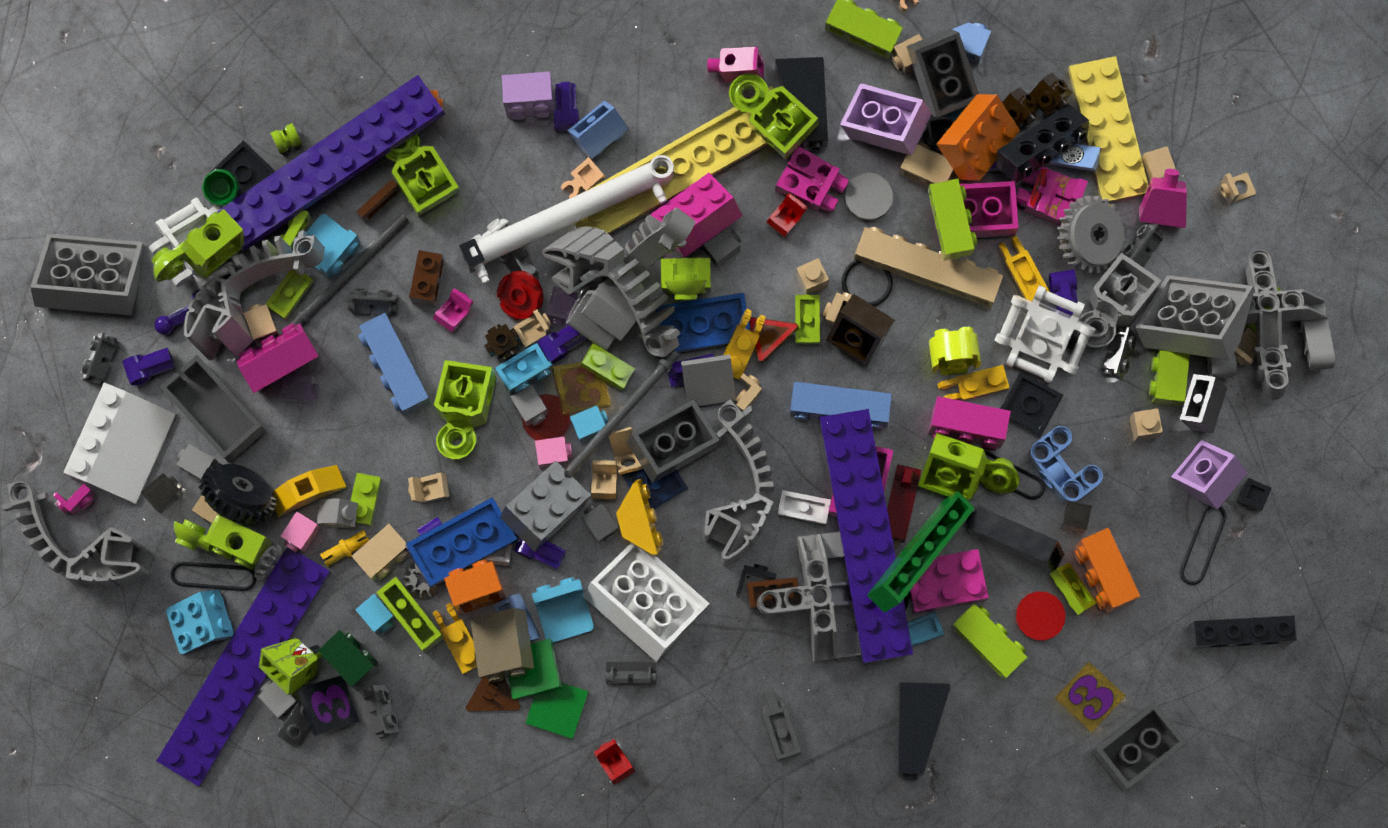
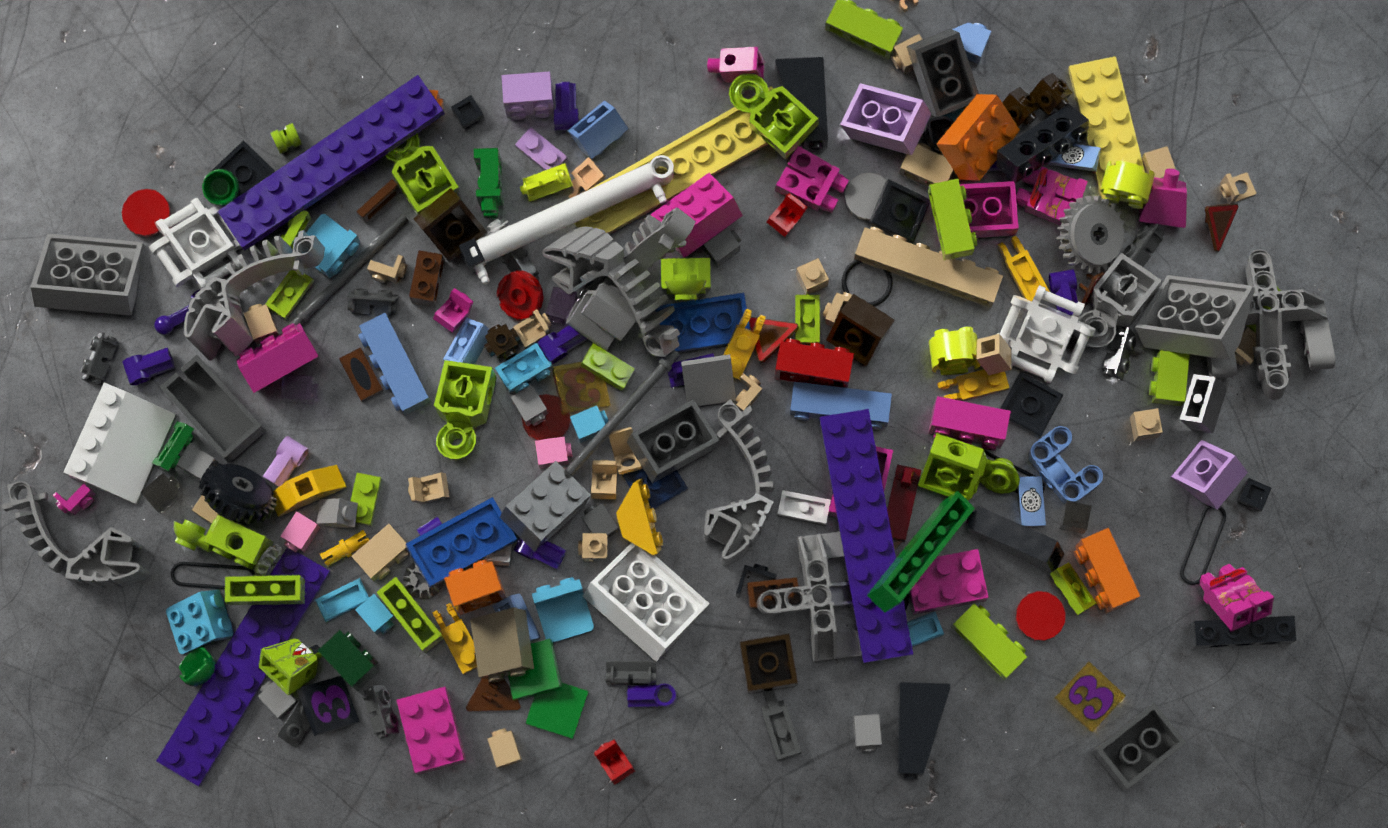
lime brick [151,209,244,282] -> none
none -> red tile [122,189,171,237]
none -> green plate [152,421,194,471]
none -> green hair [179,647,216,687]
none -> lime brick [225,575,305,605]
none -> lavender piece [263,436,309,487]
none -> medium azure tile [315,578,369,623]
none -> reddish brown tile [339,347,383,402]
none -> tan bracket [367,255,407,284]
none -> dark pink brick [396,687,466,775]
none -> dark brown brick [413,188,487,263]
none -> light blue slope [443,317,489,364]
none -> black plate [451,95,484,129]
none -> green hips [474,148,504,218]
none -> tan brick [488,728,522,769]
none -> lavender plate [515,127,567,171]
none -> neon yellow hinge [520,163,573,202]
none -> tan bracket [578,533,608,562]
none -> dark purple piece [627,683,678,708]
none -> dark brown brick [740,634,798,694]
none -> red brick [775,339,854,388]
none -> light grey brick [853,714,882,752]
none -> black tile [868,179,930,244]
none -> tan brick [977,334,1011,375]
none -> light blue slope [1018,476,1046,527]
none -> reddish brown piece [1079,271,1106,311]
none -> neon yellow brick [1100,161,1155,209]
none -> dark pink hips [1200,564,1274,631]
none -> piece [1205,203,1239,252]

